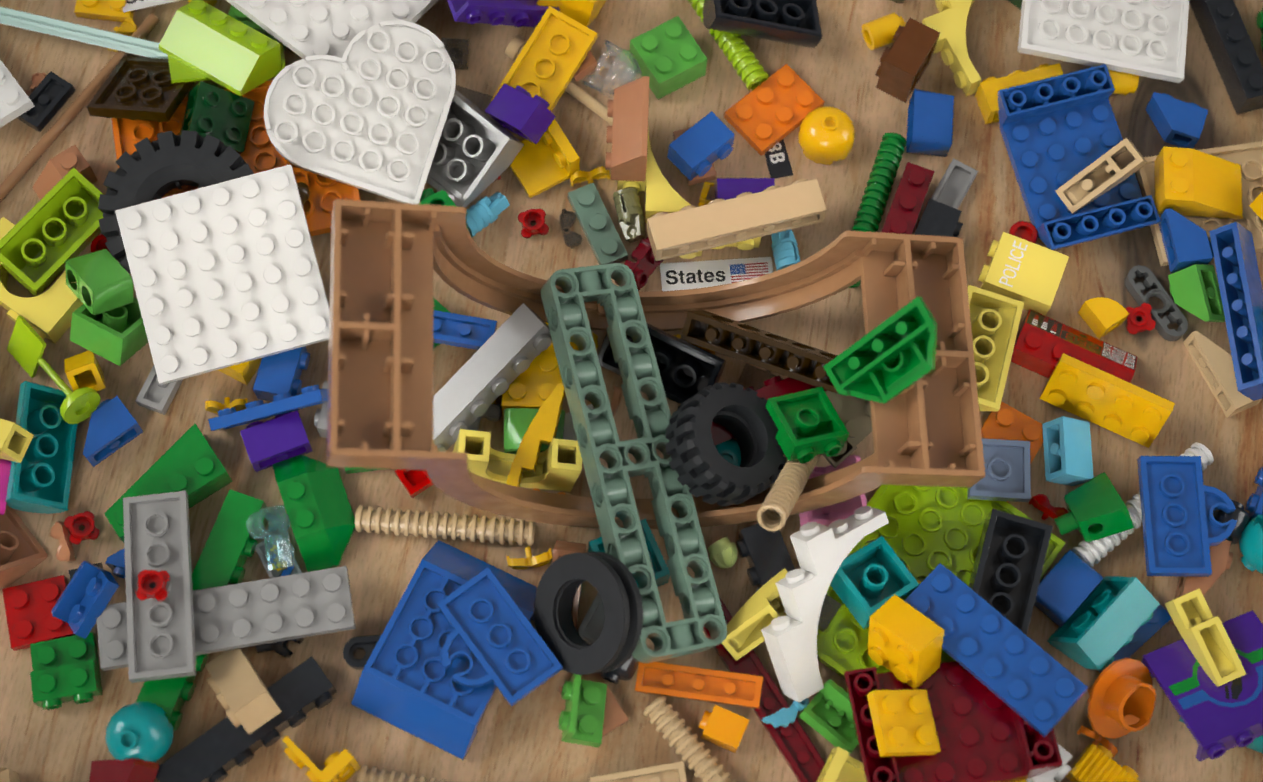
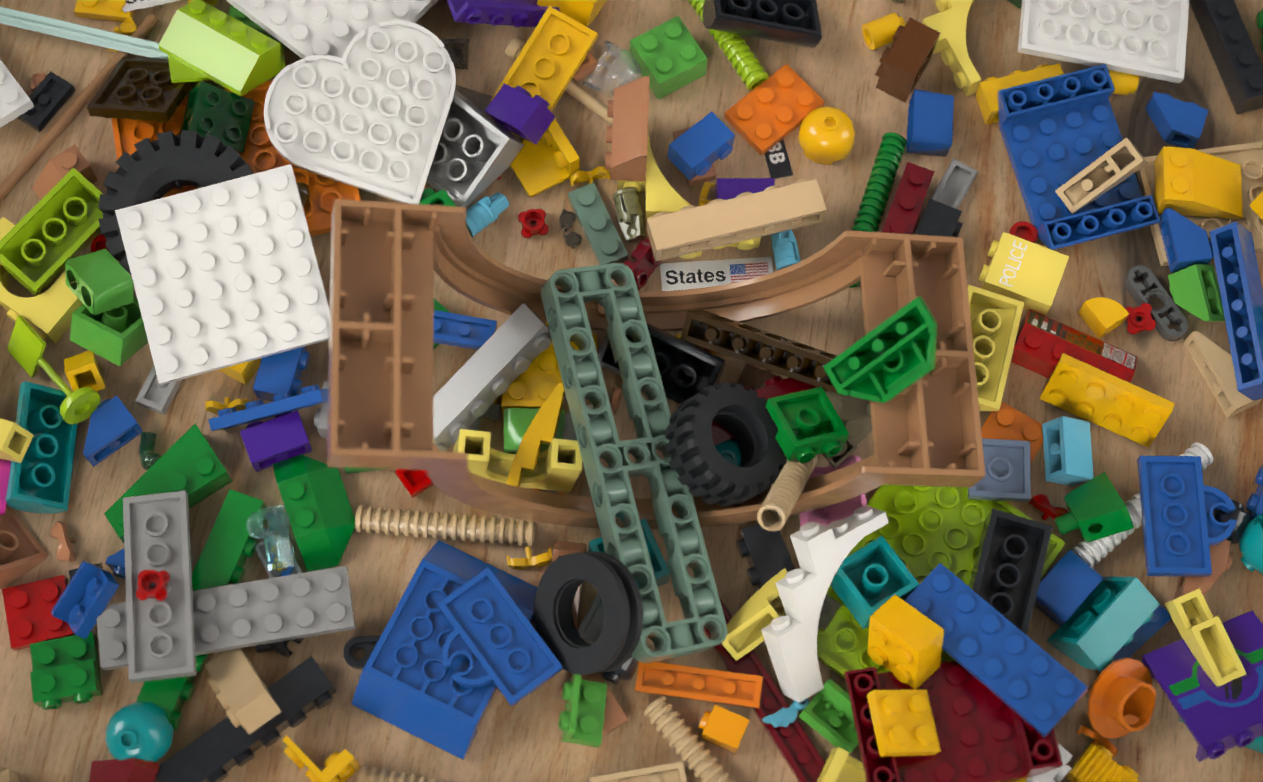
red plate [64,511,100,545] -> none
yellowish green plate [707,537,738,568] -> none
none -> clear green arm [139,432,161,470]

